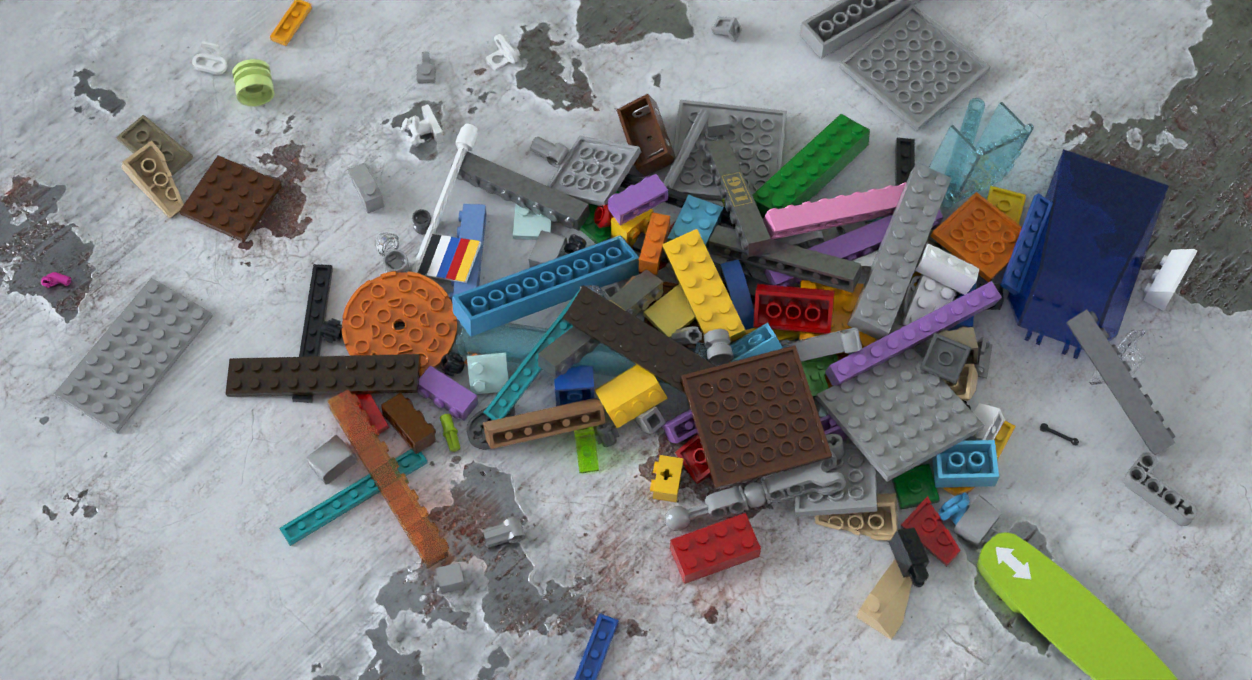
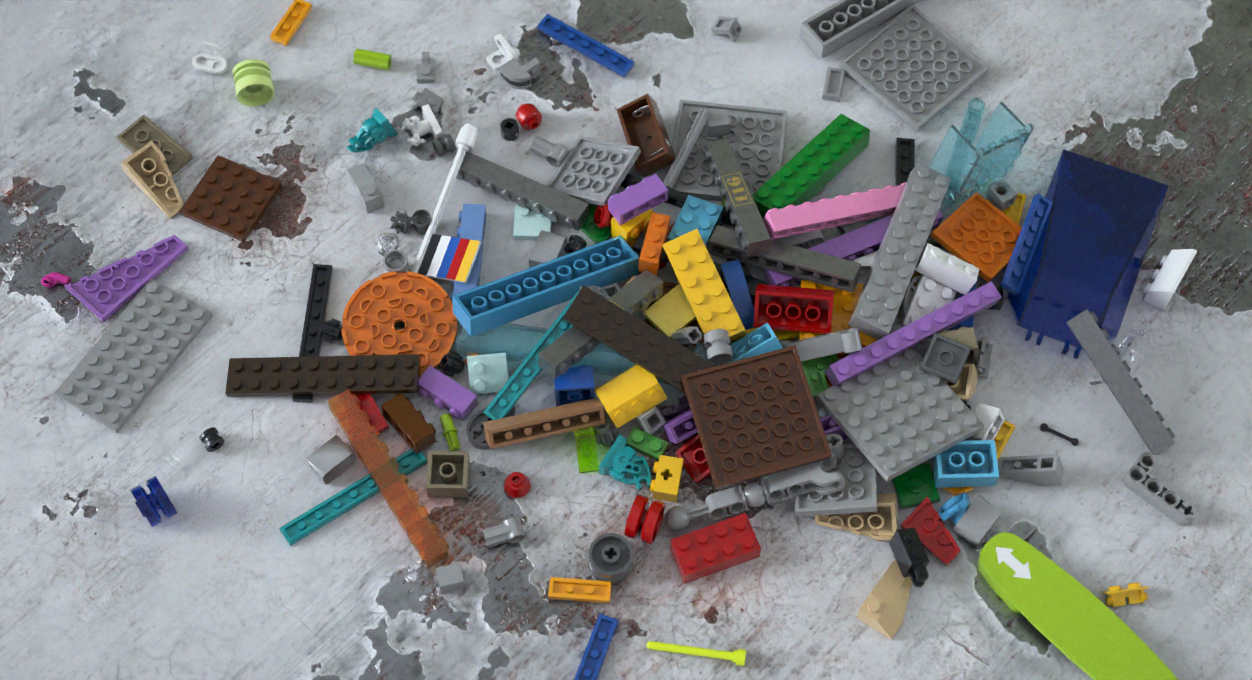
none -> medium lavender wing [65,235,189,323]
none -> clear blue wheel [130,476,177,528]
none -> black wheel [199,427,225,452]
none -> teal piece [347,108,398,152]
none -> lime axle [353,48,392,70]
none -> dark grey gear [390,211,413,234]
none -> light grey bracket [412,88,443,115]
none -> dark tan brick [426,451,470,498]
none -> dark grey wheel [432,133,456,157]
none -> light grey brick [499,57,541,89]
none -> black wheel [500,118,519,141]
none -> red cone [503,472,531,498]
none -> red head [515,103,542,130]
none -> blue plate [537,14,634,78]
none -> light orange plate [548,577,611,604]
none -> dark grey wheel [589,533,633,585]
none -> teal piece [599,435,651,491]
none -> red wheel [624,494,666,545]
none -> bright green plate [626,427,669,461]
none -> neon yellow piece [646,641,746,666]
none -> clear purple slope [660,395,690,422]
none -> light grey tile [822,67,845,102]
none -> light grey brick [986,179,1017,211]
none -> light grey slope [998,454,1064,485]
none -> yellow hinge [1102,582,1148,608]

